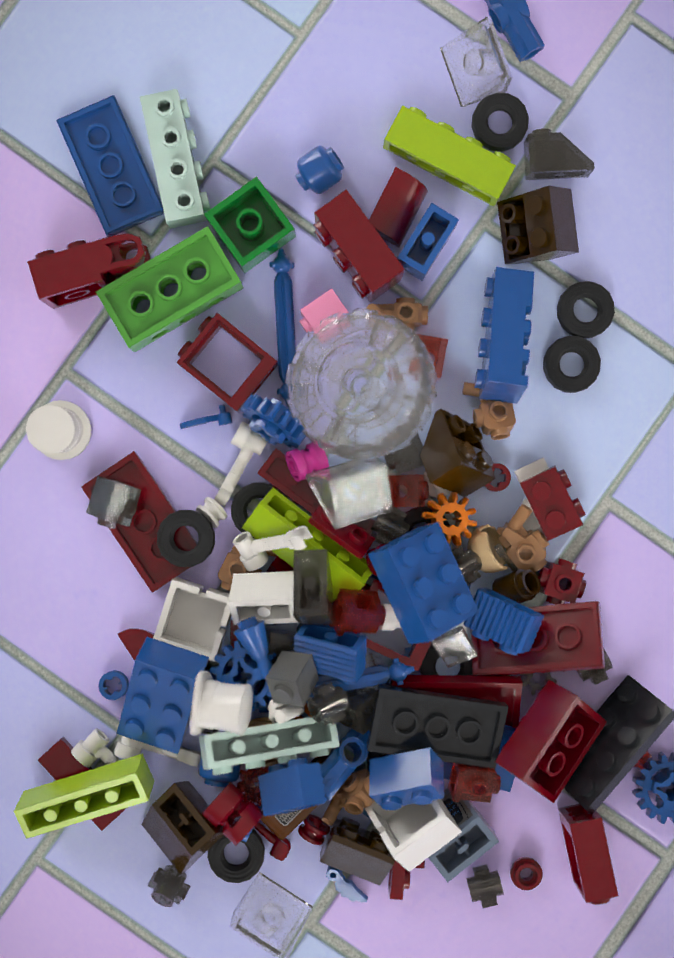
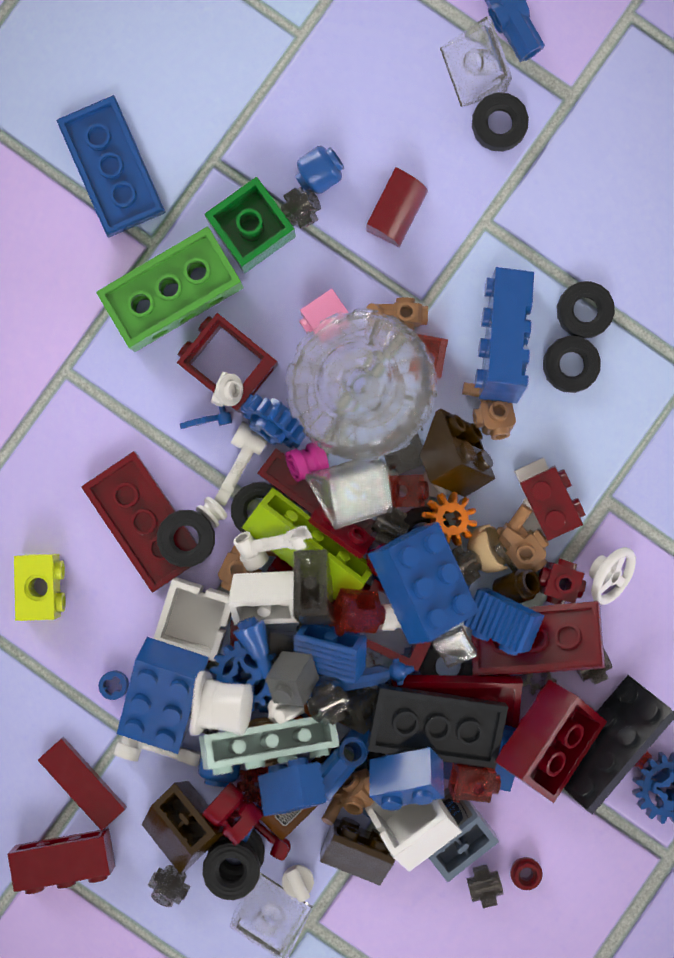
lime brick [13,753,155,839] -> none
white piece [26,400,92,460] -> none
dark red brick [27,234,151,309] -> none
white brick [71,728,121,768] -> none
clear smoke brick [86,476,142,529] -> none
dark red tile [117,628,154,661] -> none
light aqua brick [139,89,210,229] -> none
blue wheel [269,249,302,408] -> none
dark red bush [298,814,330,845] -> none
dark red brick [313,189,405,303] -> none
piece [326,865,368,902] -> none
lime brick [383,105,516,207] -> none
dark red bracket [388,860,425,900] -> none
blue brick [397,203,459,281] -> none
dark red bush [484,463,511,492] -> none
dark brown slope [497,186,579,265] -> none
clear smoke slope [524,128,595,180] -> none
dark red window [558,804,619,905] -> none
none -> dark red brick [7,828,116,894]
none -> neon yellow brick [14,553,66,621]
none -> black tyre [202,839,261,900]
none -> white plate [211,372,243,407]
none -> clear smoke gear [281,187,321,228]
none -> white plate [282,865,314,903]
none -> white piece [589,547,636,605]

